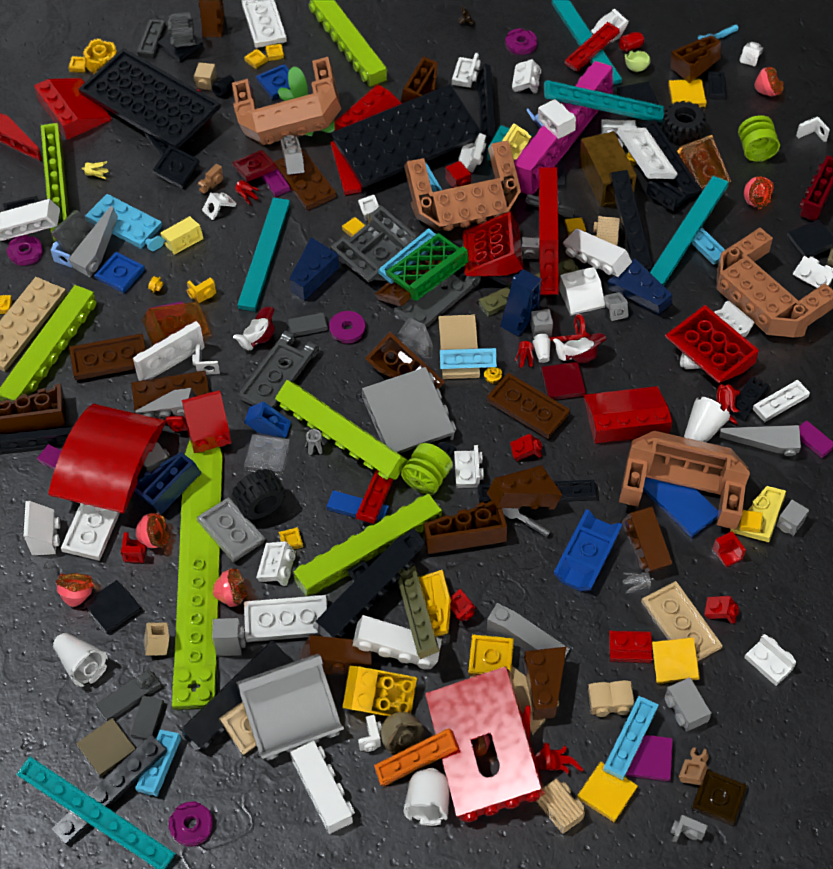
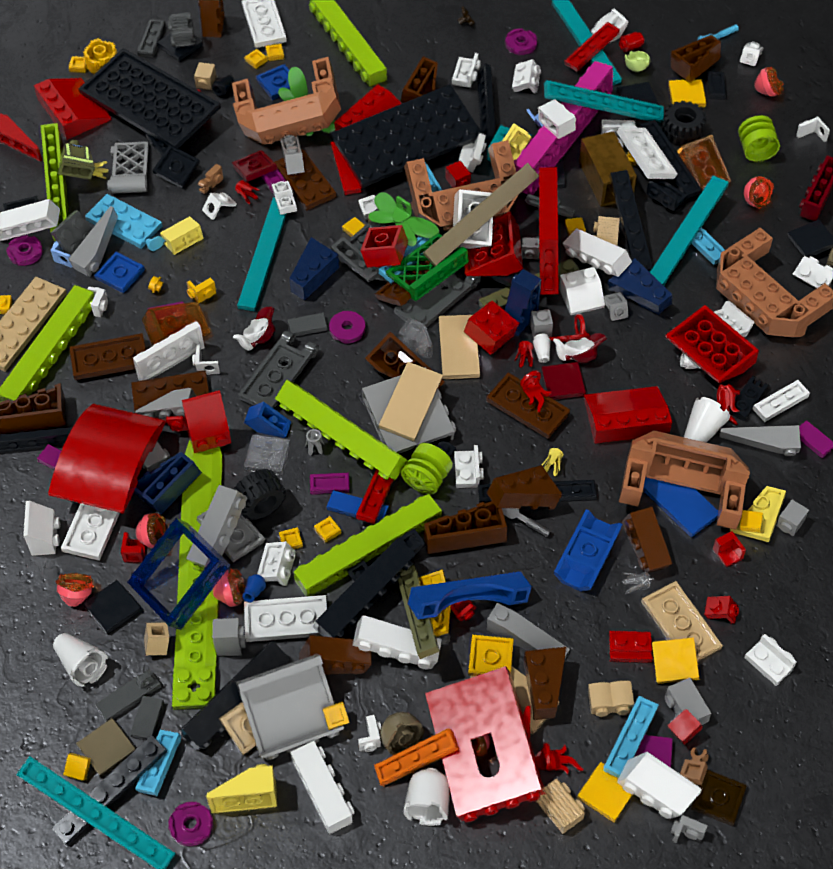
yellow slope [342,666,417,716] -> none
medium azure plate [440,348,497,369] -> none
yellow plate [484,367,502,384] -> none
red bracket [510,434,543,461] -> none
none -> olive torso [58,140,95,180]
none -> yellow tile [63,753,91,781]
none -> white bracket [87,287,108,317]
none -> light grey piece [107,141,149,194]
none -> clear blue window [127,518,231,630]
none -> light grey brick [186,485,248,571]
none -> light yellow slope [206,764,277,814]
none -> blue cone [243,574,266,602]
none -> white slope [272,181,297,215]
none -> magenta tile [310,472,350,494]
none -> yellow tile [314,516,341,543]
none -> yellow tile [322,702,349,730]
none -> red brick [360,225,408,267]
none -> bright green piece [369,192,439,246]
none -> tan tile [379,362,443,441]
none -> blue arch [408,571,532,620]
none -> dark tan tile [423,163,539,267]
none -> white slope [453,189,493,249]
none -> red brick [464,300,519,355]
none -> red piece [520,370,551,413]
none -> light yellow piece [542,448,564,477]
none -> white slope [617,752,701,819]
none -> panel [667,709,703,745]

